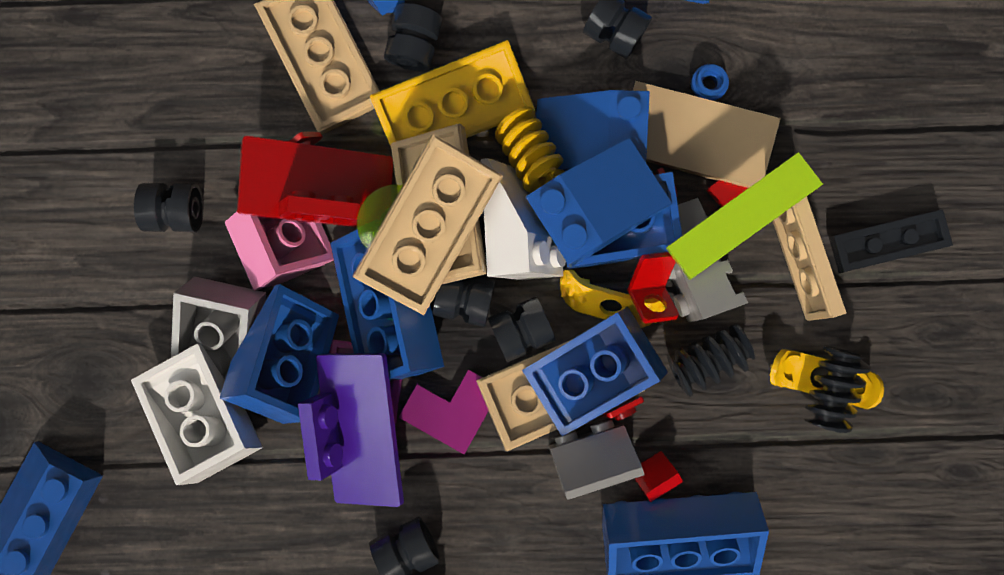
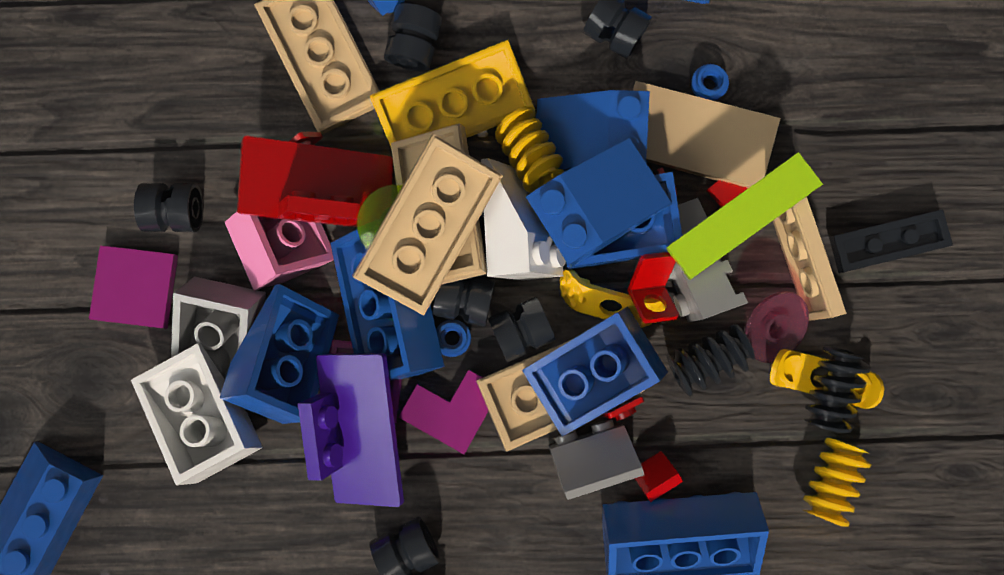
none -> magenta tile [89,245,178,329]
none -> blue plate [436,319,471,357]
none -> clear pink dish [745,291,809,363]
none -> yellow piece [803,438,872,527]

